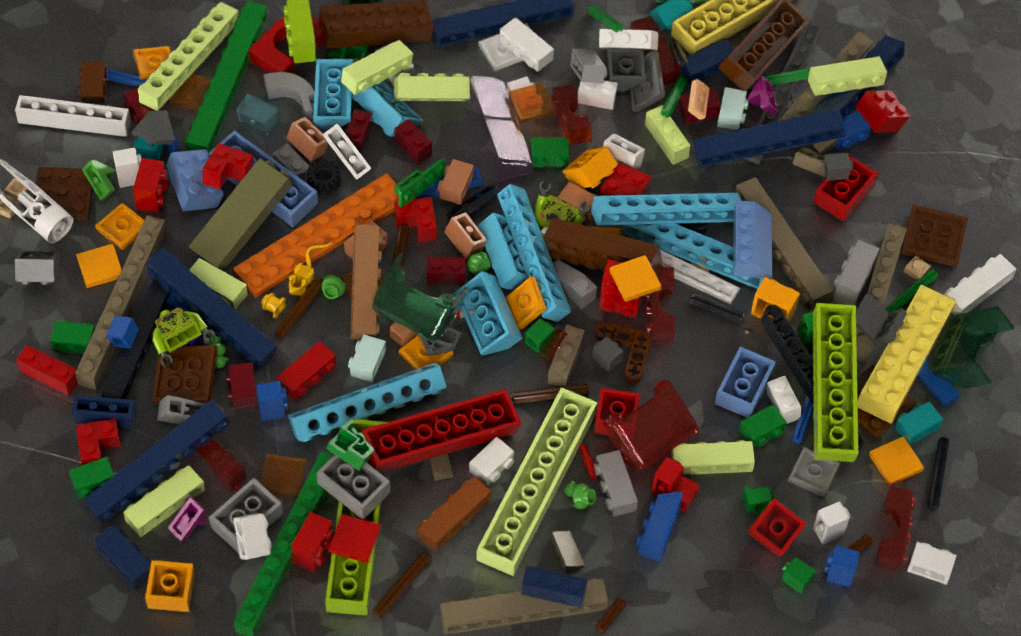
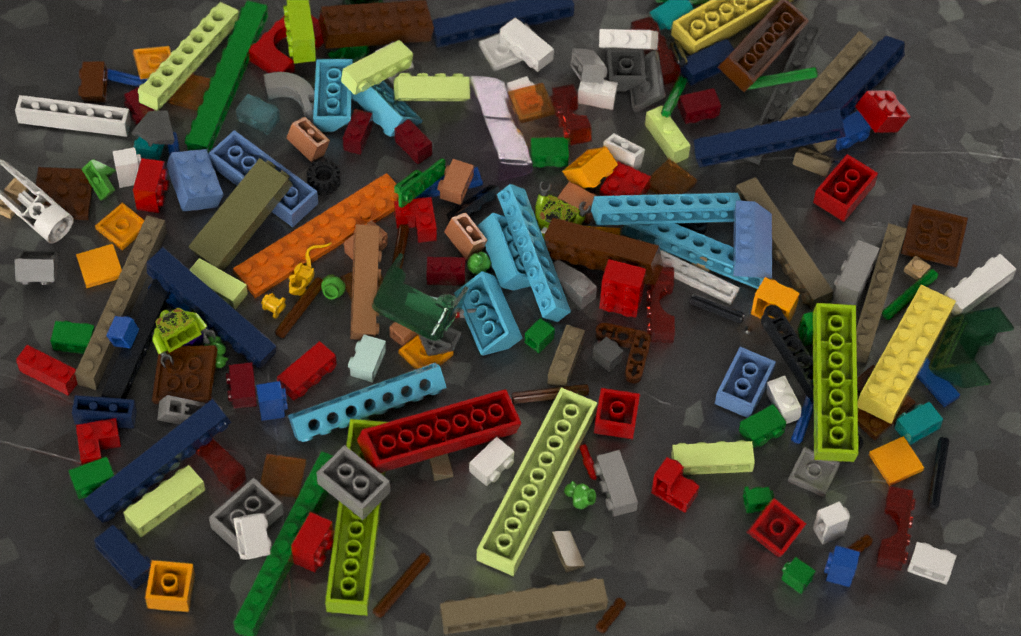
magenta slope [168,497,206,541] -> none
red brick [202,143,253,190] -> none
light grey plate [273,144,309,178] -> none
white brick [322,124,372,180] -> none
green slope [326,419,374,471] -> none
red tile [329,514,381,563] -> none
dark orange brick [418,476,491,553] -> none
light orange tile [506,276,547,330] -> none
dark blue brick [521,566,588,608] -> none
clear red piece [540,329,568,360] -> none
green axle [587,4,623,33] -> none
clear red windscreen [603,380,699,469] -> none
light orange tile [609,255,661,302] -> none
blue slope [636,492,683,562] -> none
light nougat plate [688,79,710,120] -> none
light aqua brick [717,87,749,130] -> none
magenta slope [748,76,779,116] -> none
yellowish green brick [808,56,887,96] -> none
dark grey brick [823,153,853,181] -> none
dark grey bracket [856,294,907,346] -> none
none -> clear orange tile [650,159,697,195]

